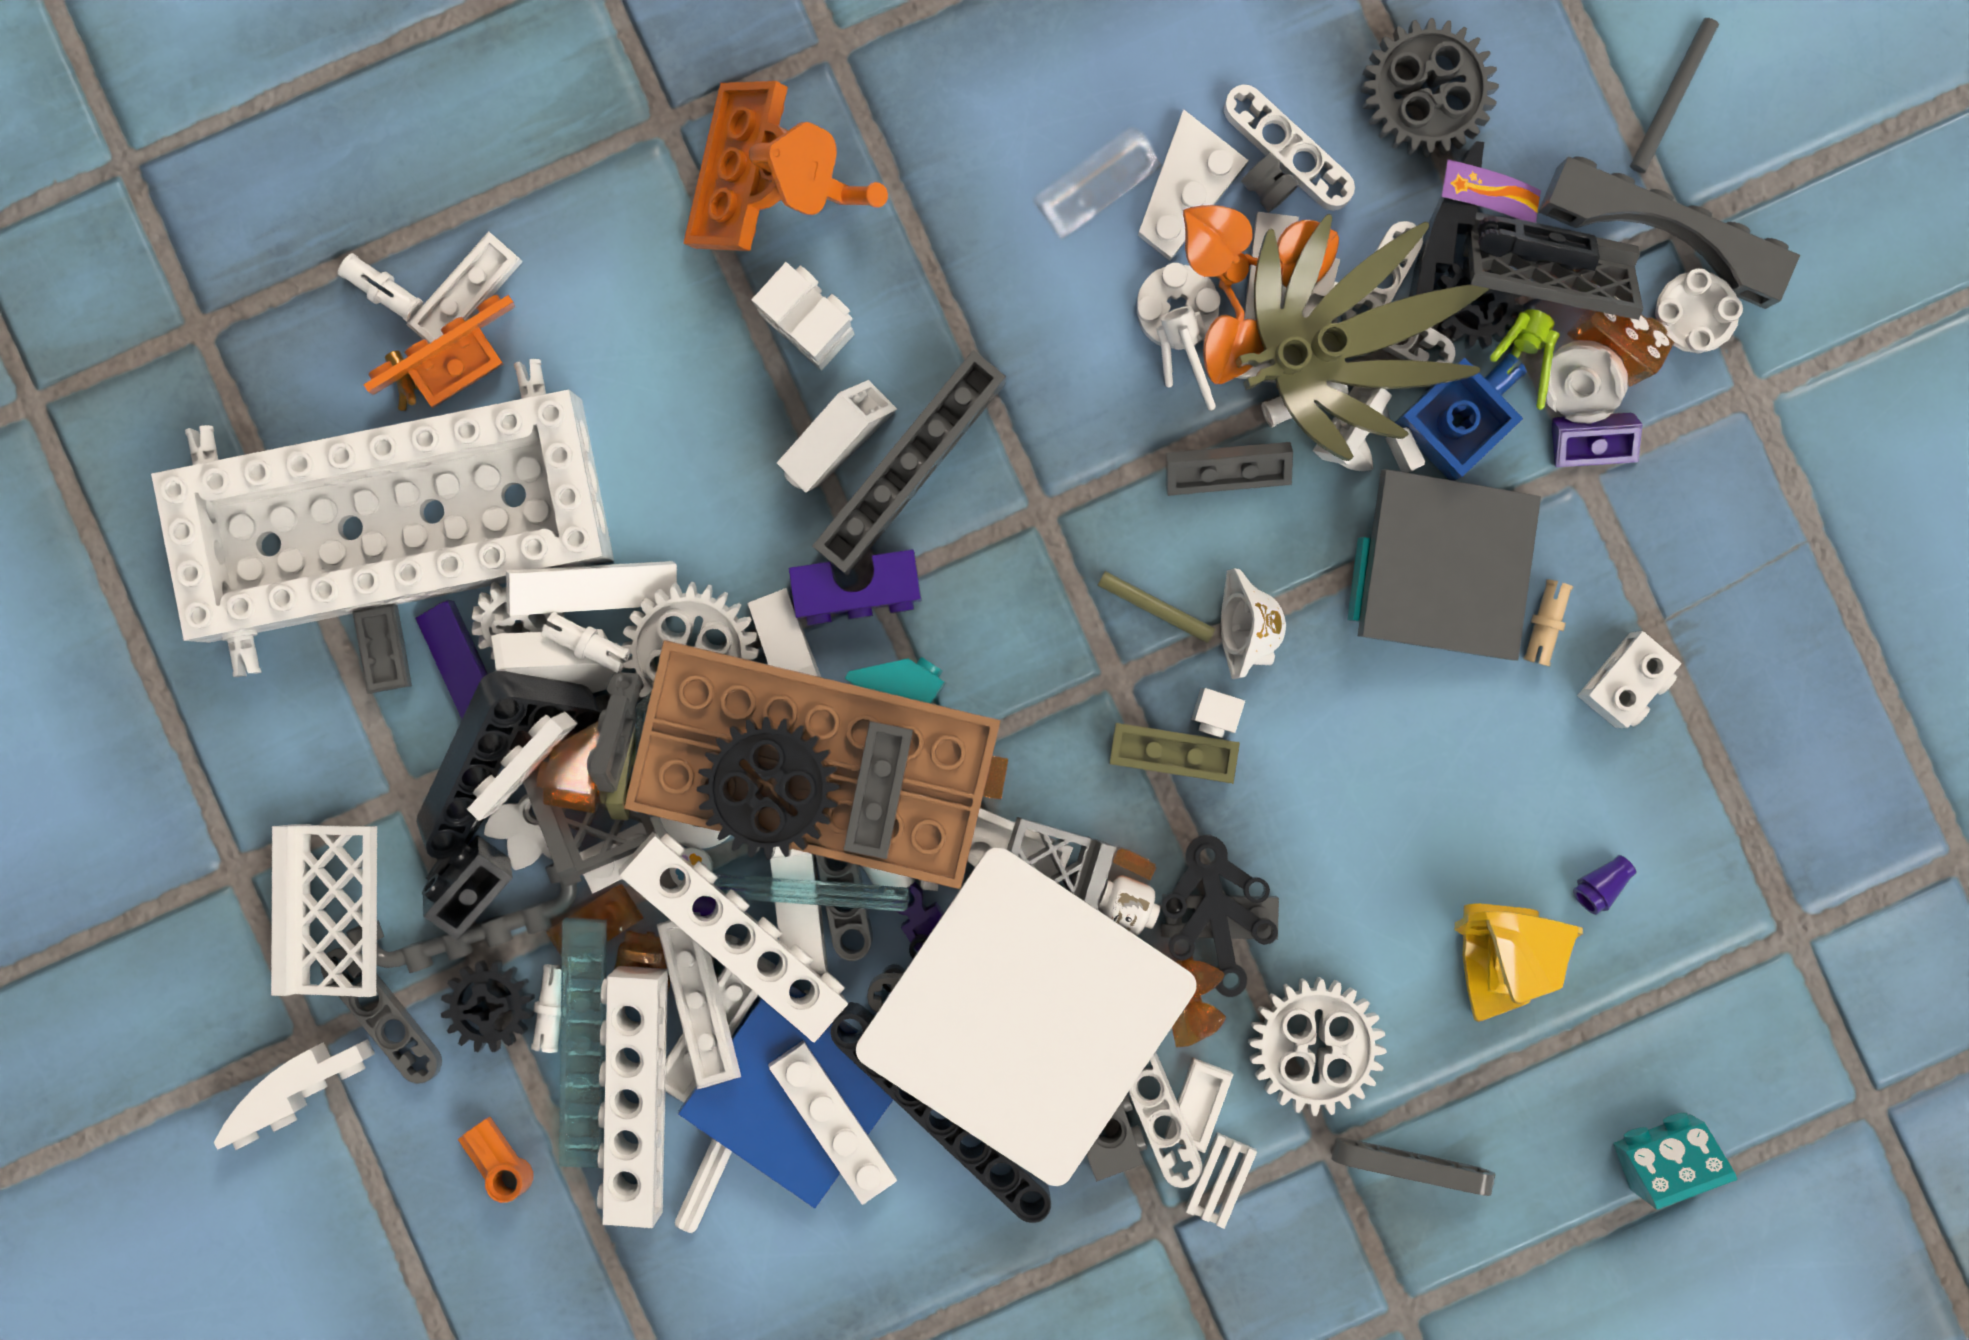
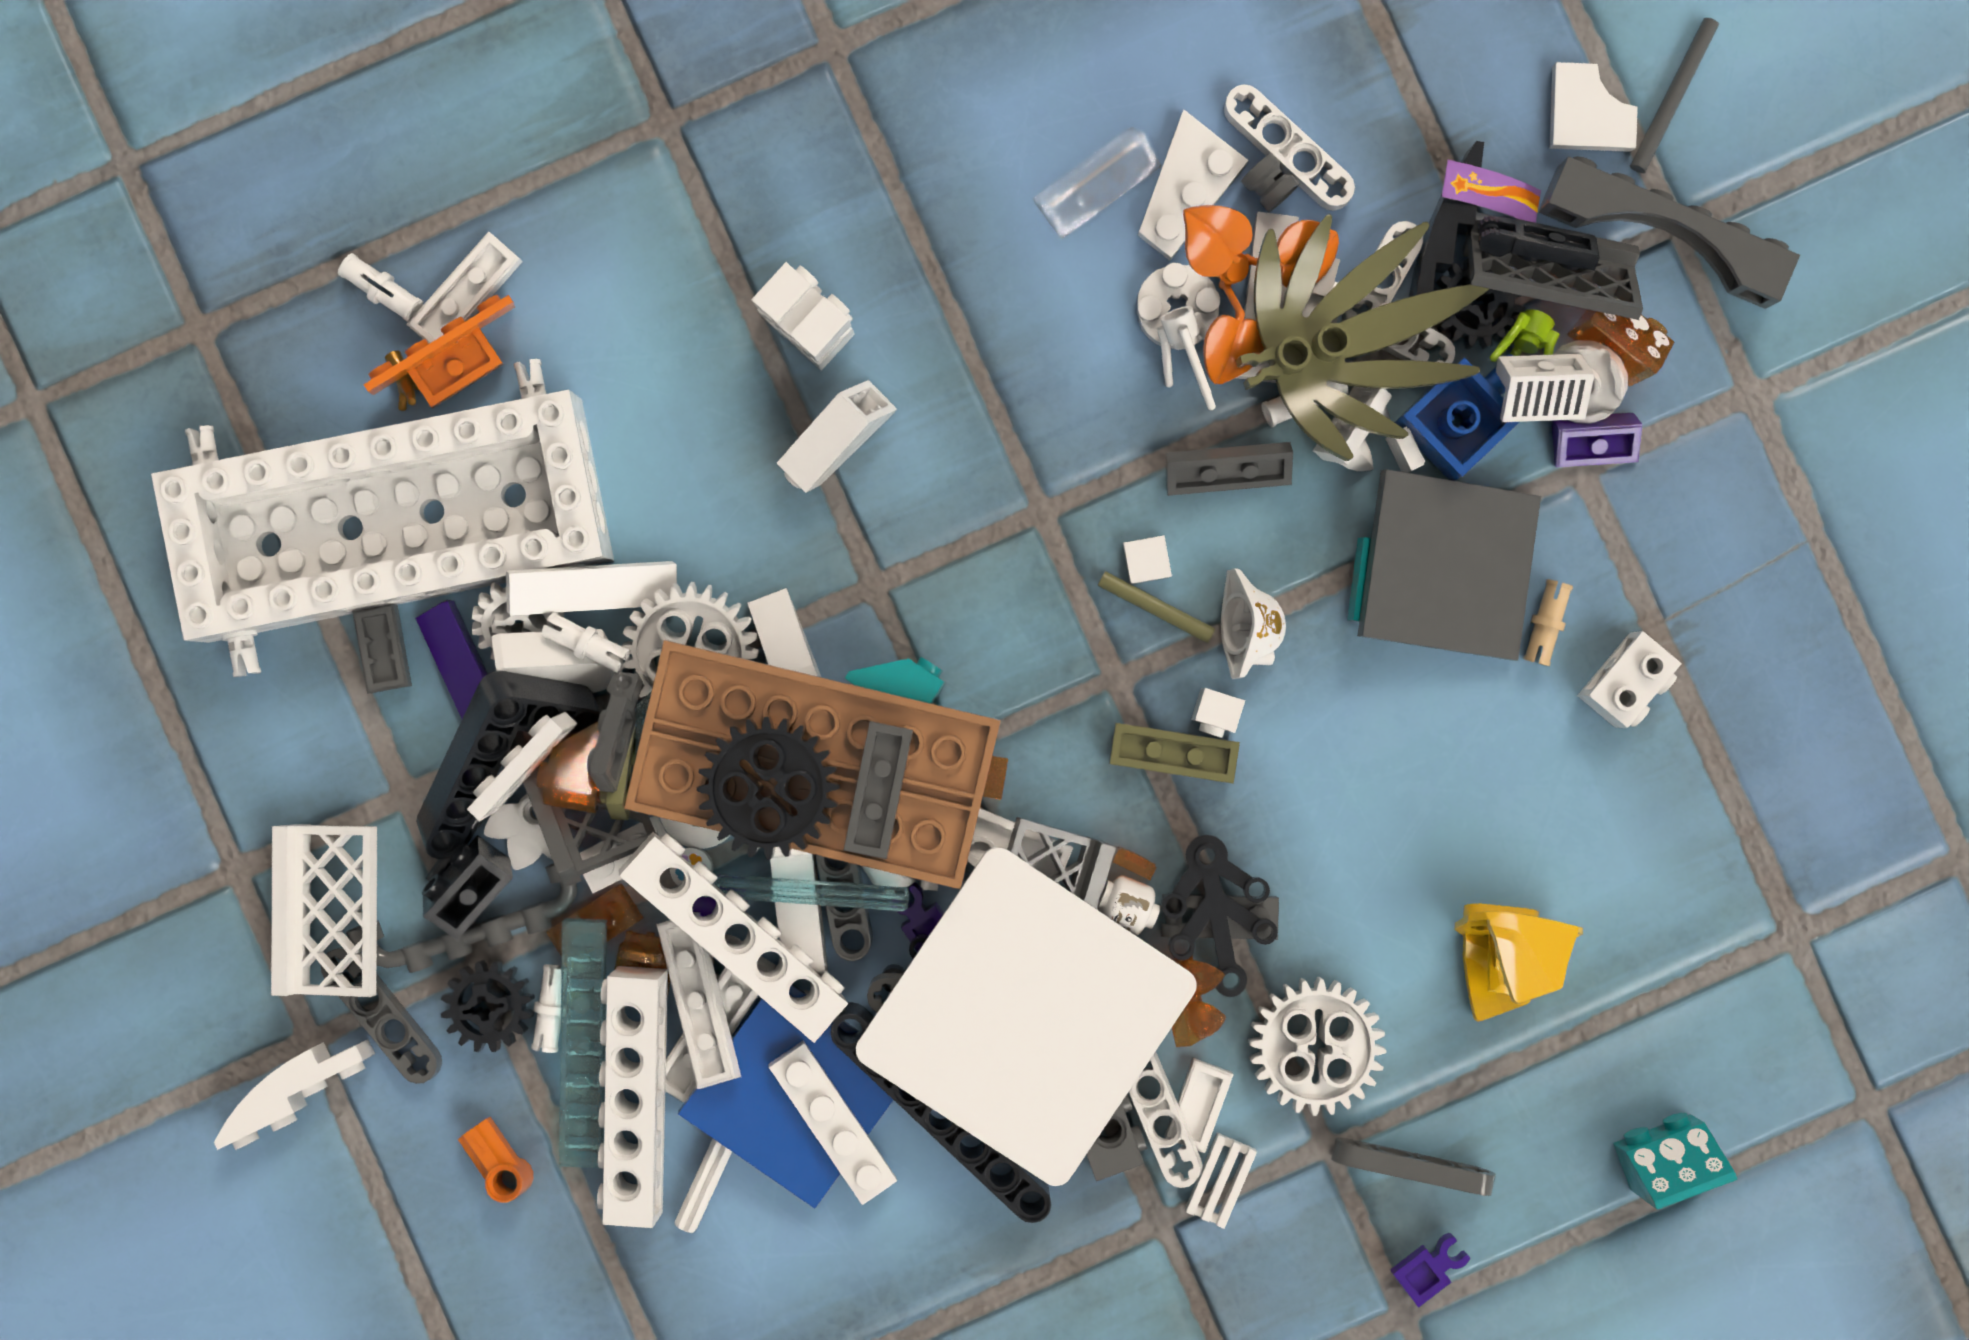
orange plate [683,81,888,251] -> none
dark purple arch [789,549,922,626] -> none
dark grey brick [812,350,1006,576] -> none
dark grey gear [1360,18,1499,158] -> none
dark purple cone [1573,855,1637,915] -> none
white dish [1655,268,1743,353] -> none
none -> white tile [1123,535,1172,584]
none -> dark purple plate [1390,1233,1470,1308]
none -> white panel [1496,354,1595,422]
none -> white tile [1549,62,1638,152]

